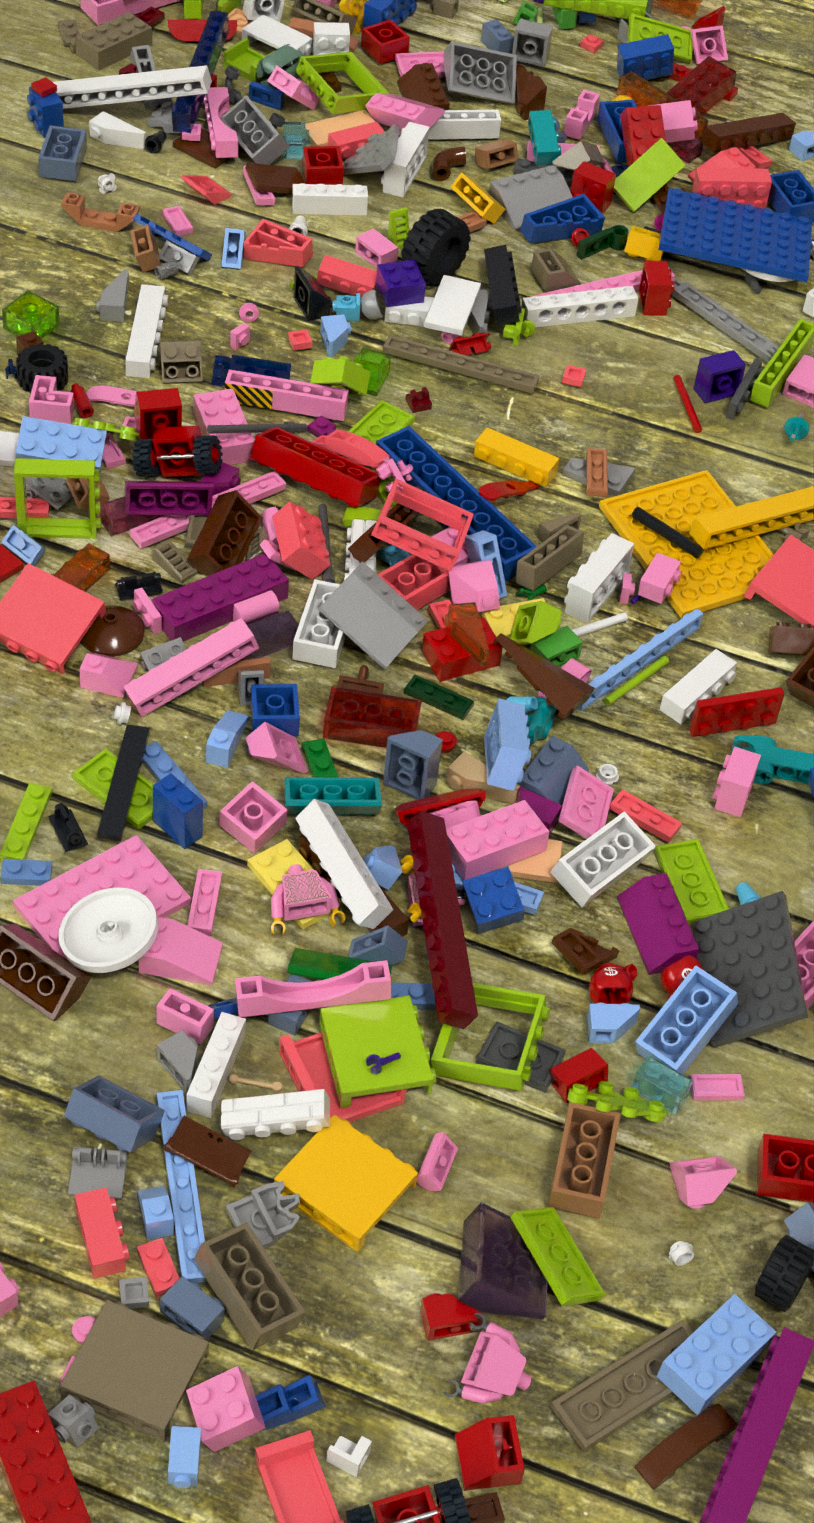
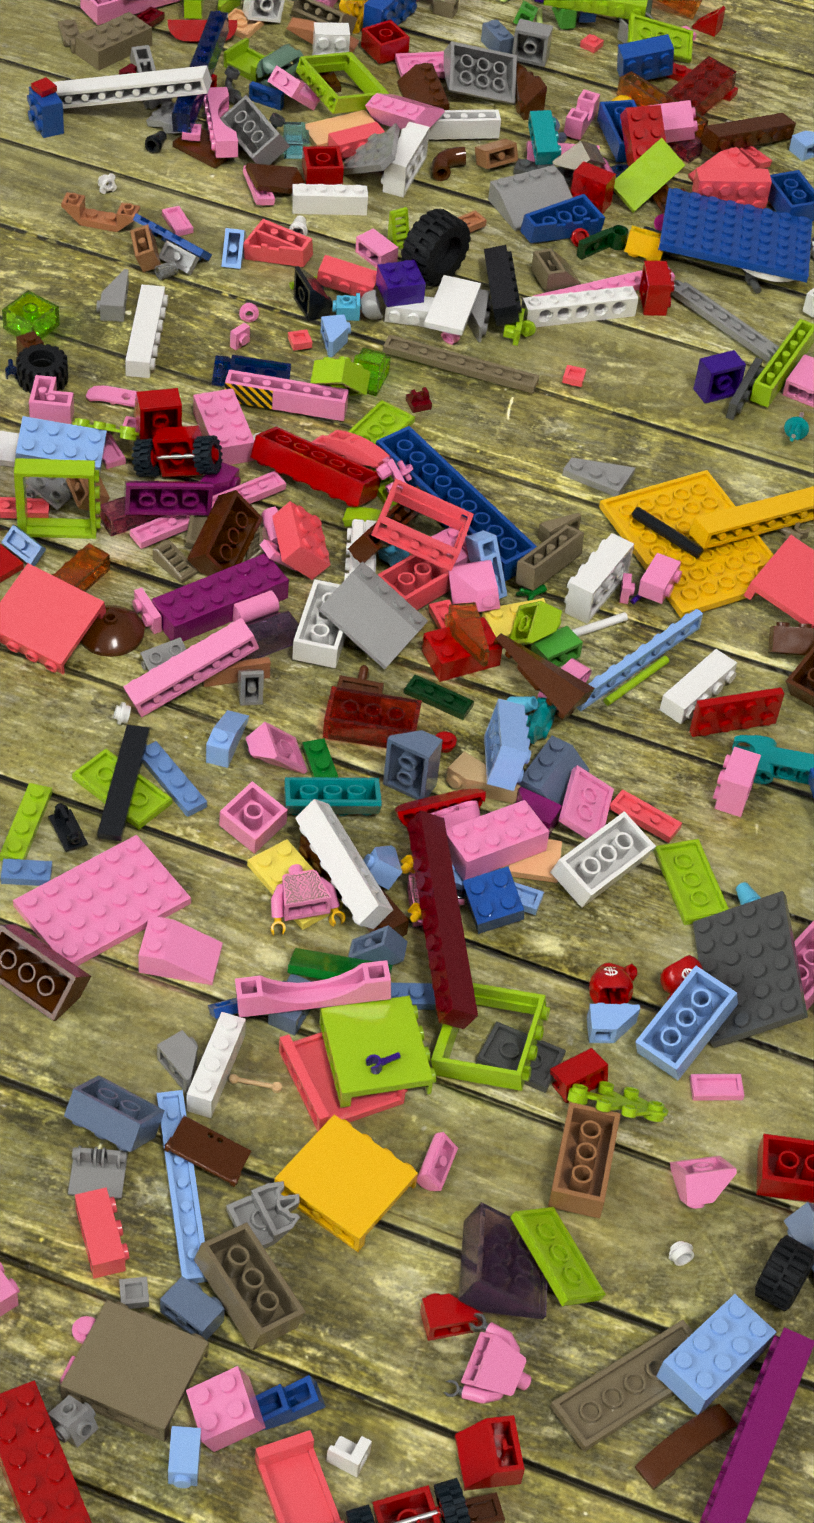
sand blue brick [38,125,87,181] -> none
white dish [59,888,159,973] -> none
red cylinder [70,383,94,418] -> none
bright pink slope [79,653,138,698] -> none
white slope [89,111,146,149] -> none
black hinge [115,572,163,600] -> none
light blue slope [137,1186,174,1240] -> none
coral plate [137,1238,180,1298] -> none
blue brick [153,773,203,849] -> none
bright pink brick [156,988,214,1045] -> none
dark tan slope [159,341,203,383] -> none
coral slope [181,175,231,205] -> none
bright pink plate [187,869,222,936] -> none
dark grey bar [207,421,308,434] -> none
white brick [221,1089,330,1140] -> none
white panel [242,15,313,64] -> none
blue brick [251,684,300,736] -> none
magenta plate [307,415,336,438] -> none
dark grey bar [319,504,335,583] -> none
red hinge [448,333,491,356] -> none
yellow brick [451,172,505,224] -> none
yellow brick [474,428,560,487] -> none
red piece [479,480,539,501] -> none
reddish brown wing [551,928,619,975] -> none
nougat tile [586,448,608,497] -> none
white plate [596,764,619,785] -> none
magenta slope [617,873,699,975] -> none
clear light blue brick [632,1055,693,1115] -> none
red bar [673,375,702,433] -> none
bright pink slope [690,25,728,65] -> none

